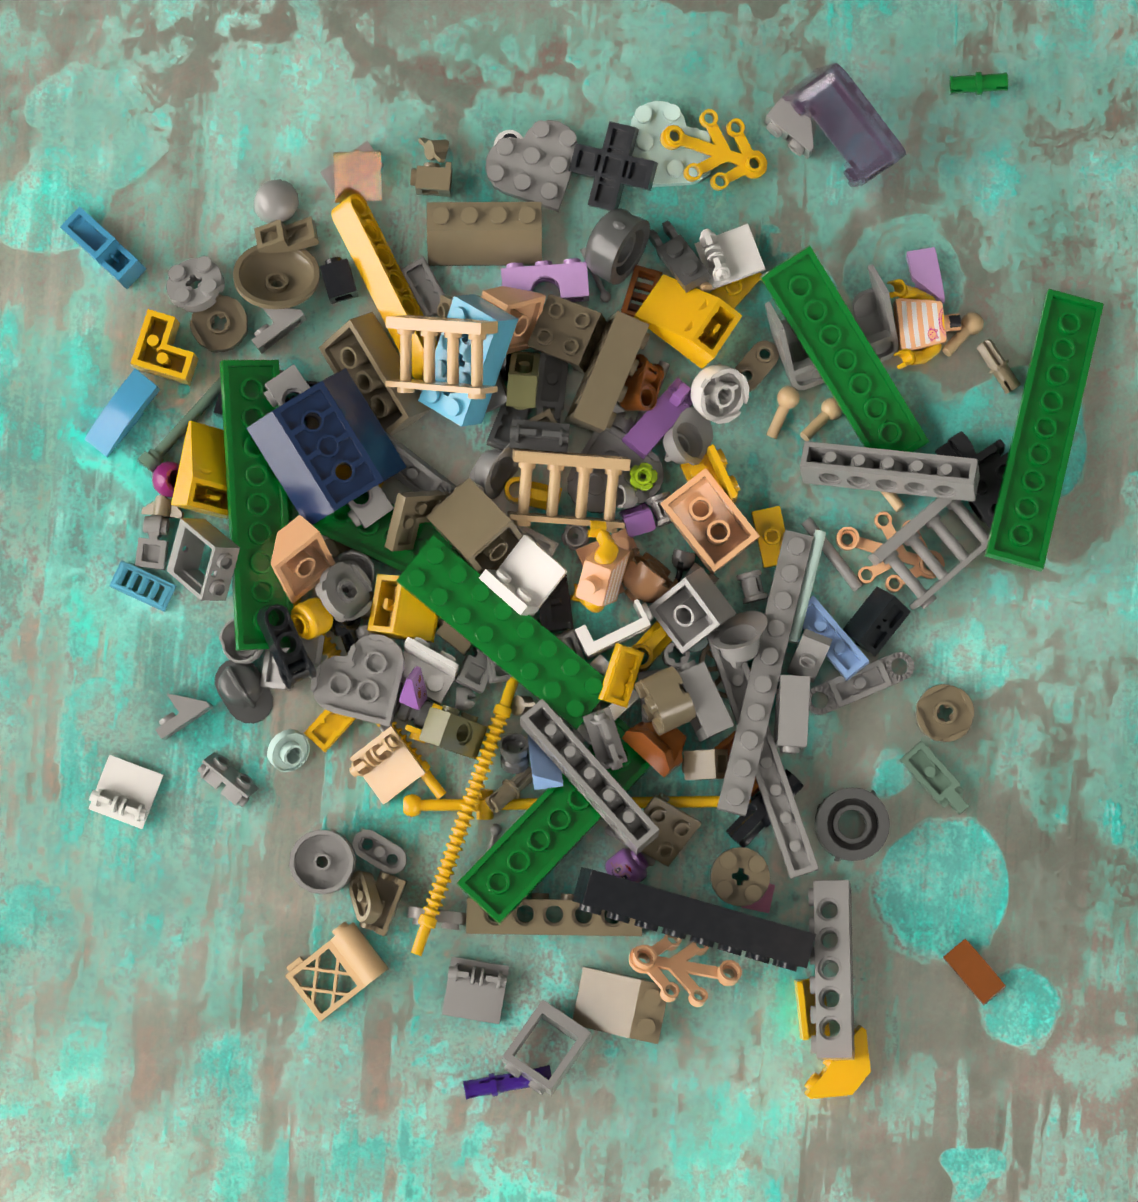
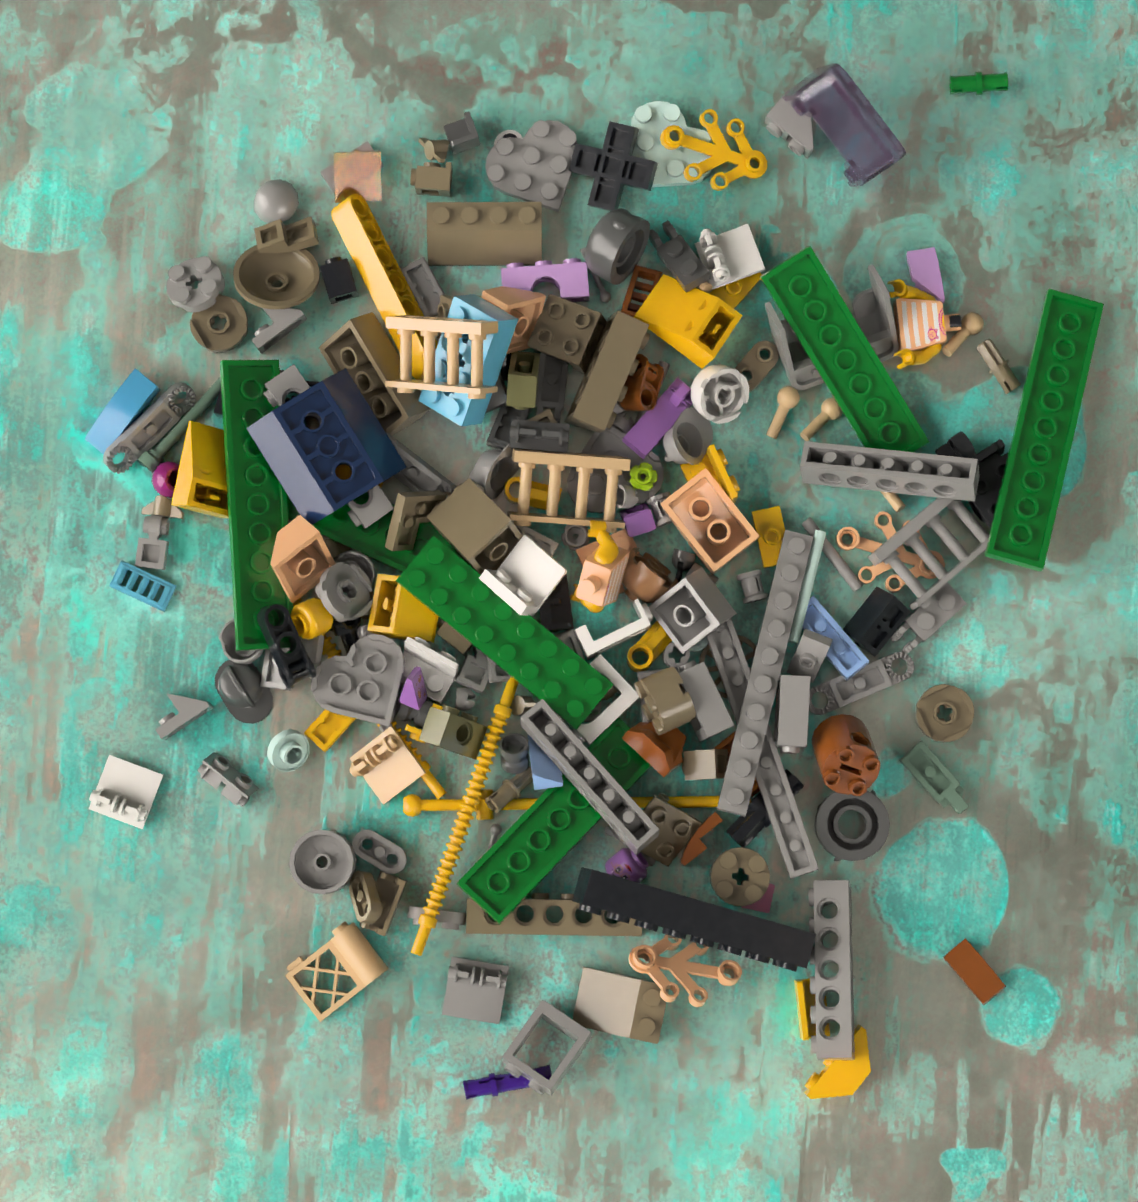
dark azure slope [60,207,146,289] -> none
yellow brick [130,309,199,386] -> none
light grey window [167,518,240,601] -> none
light grey hinge [582,707,628,770] -> none
yellow plate [598,643,645,708] -> none
light grey piece [712,611,768,668] -> none
none -> light grey plate [103,382,196,474]
none -> dark grey panel [443,111,480,155]
none -> dark orange slope [680,811,723,866]
none -> dark orange cylinder [811,714,881,796]
none -> light grey hinge [890,582,967,654]

